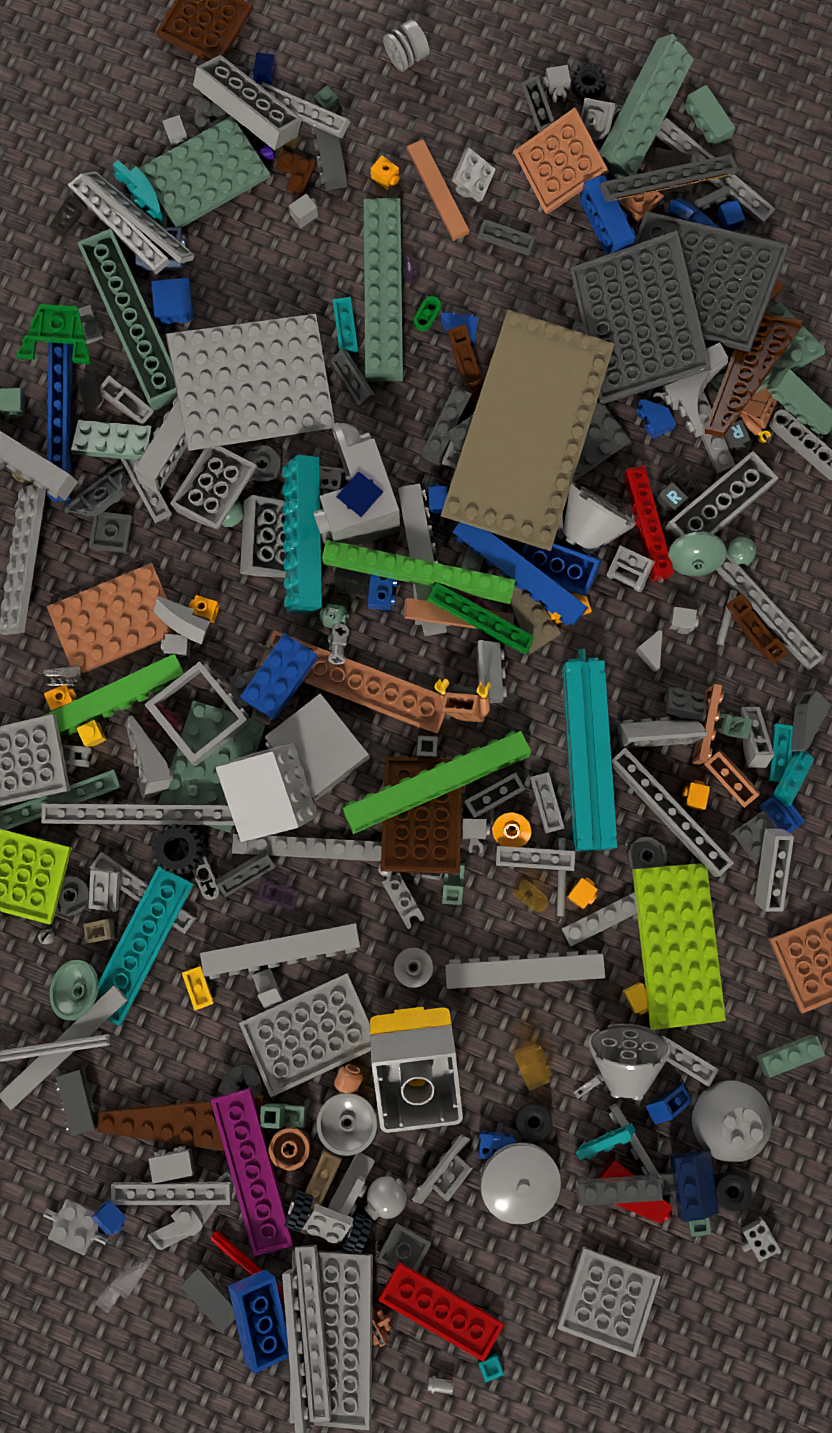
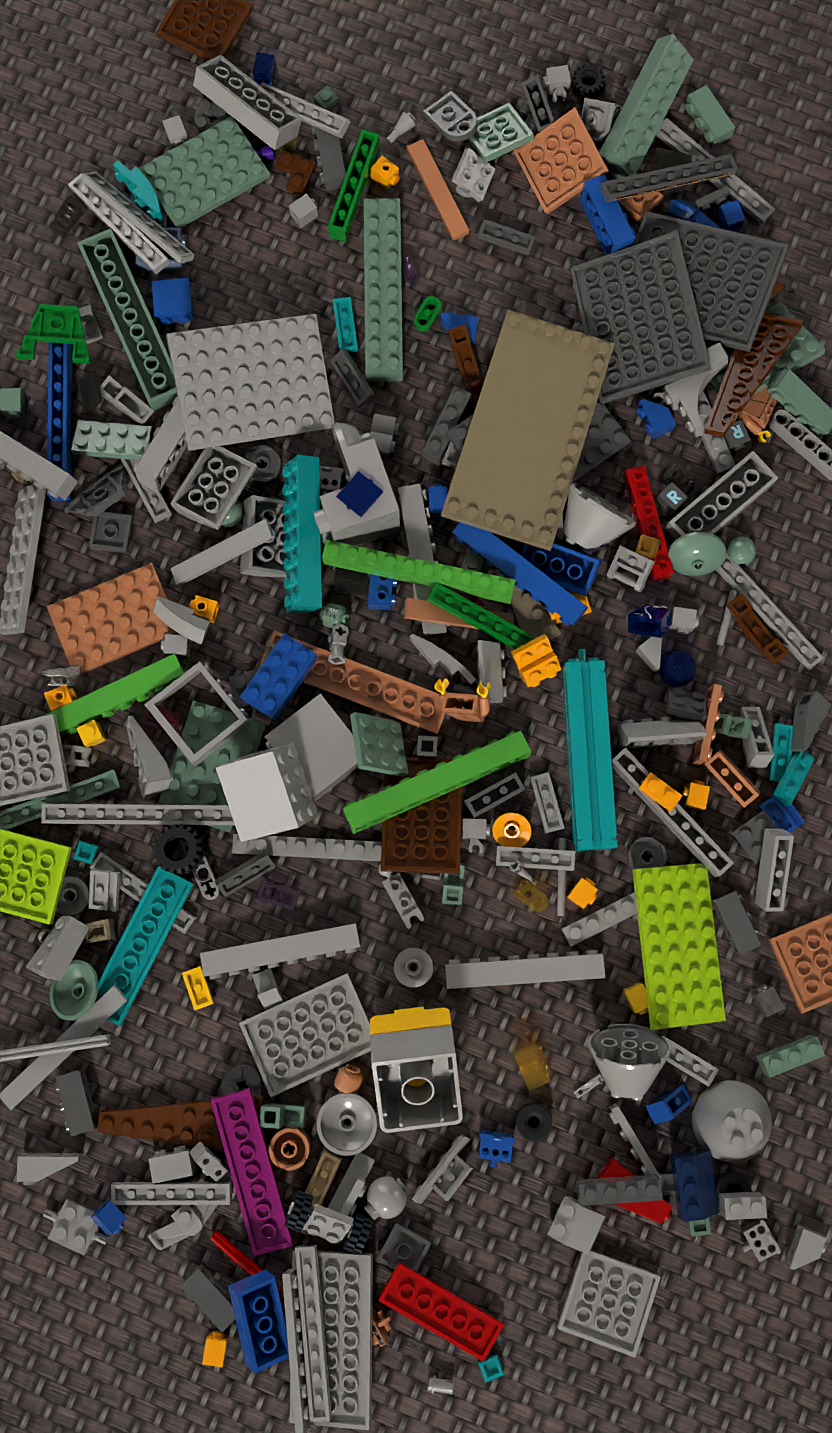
clear slope [95,1257,153,1313] -> none
light grey wheel [383,19,430,72] -> none
light grey dish [480,1143,561,1224] -> none
teal plate [576,1123,636,1160] -> none
none -> light grey slope [17,1153,83,1185]
none -> light grey wedge [26,915,90,981]
none -> teal tile [73,840,99,864]
none -> light grey tile [171,519,274,586]
none -> light grey piece [189,1141,228,1182]
none -> light orange brick [202,1331,229,1367]
none -> green brick [328,129,380,243]
none -> sand green plate [350,712,409,777]
none -> light grey brick [370,414,399,457]
none -> light grey cone [387,112,416,144]
none -> light grey slope [410,634,476,687]
none -> dark grey plate [423,91,478,141]
none -> sand green plate [462,103,534,163]
none -> light grey piece [510,861,537,885]
none -> light orange plate [511,634,562,687]
none -> light grey slope [547,1196,606,1254]
none -> clear blue torso [628,605,671,638]
none -> pearl gold plate [635,534,661,559]
none -> light orange plate [638,772,683,812]
none -> clear blue cone [659,649,696,687]
none -> dark grey brick [711,891,761,955]
none -> light grey brick [719,1192,767,1220]
none -> flat silver brick [751,984,785,1017]
none -> light grey slope [785,1224,827,1270]

